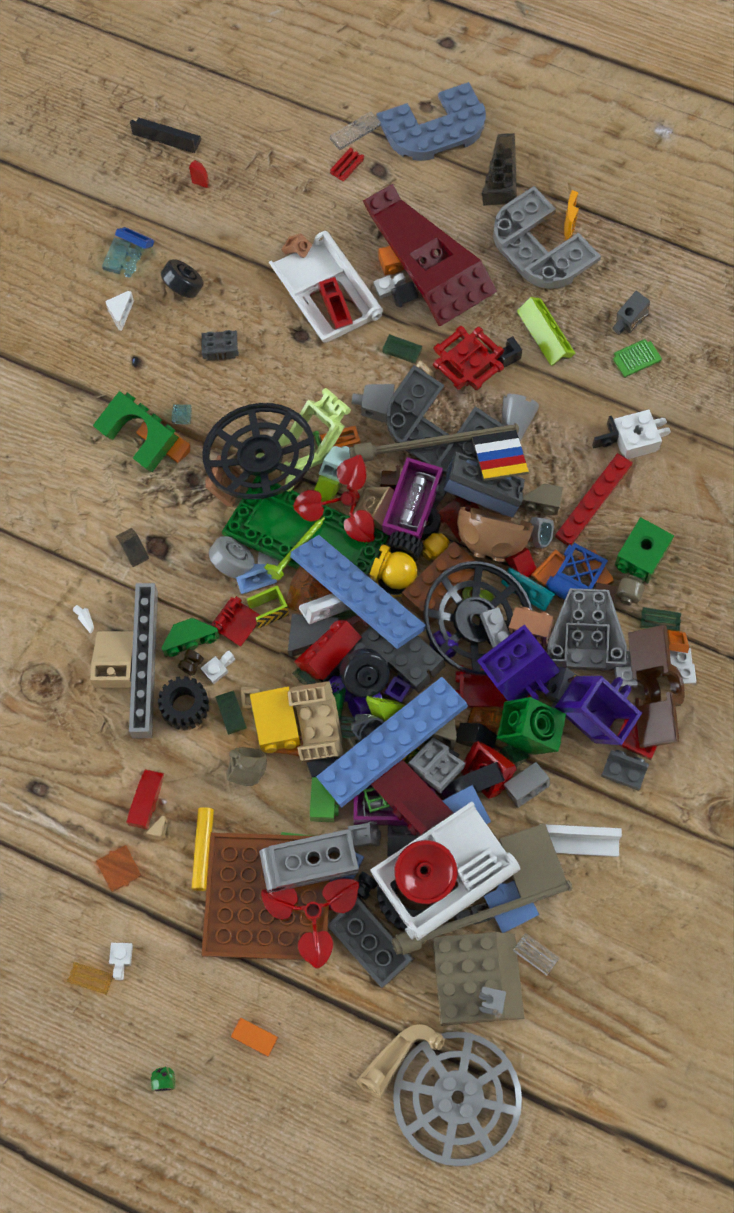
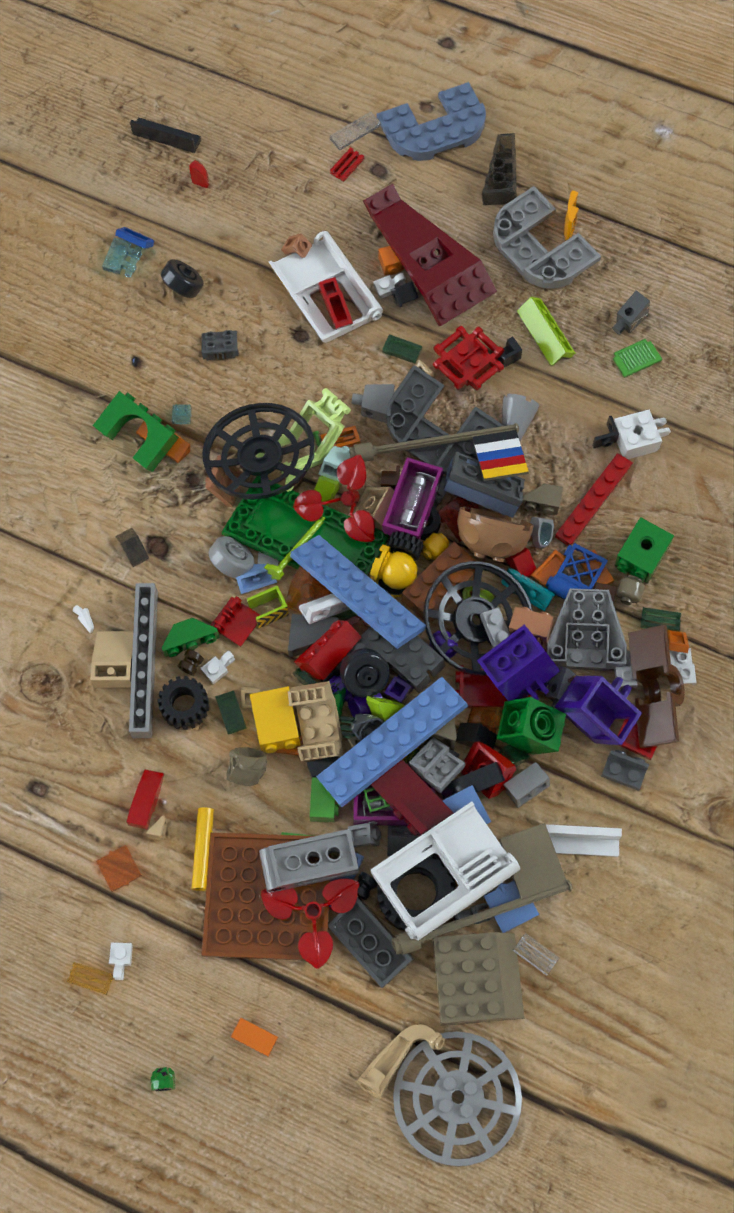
white slope [105,291,134,331] -> none
red dish [394,840,457,904] -> none
light grey hinge [479,987,506,1018] -> none

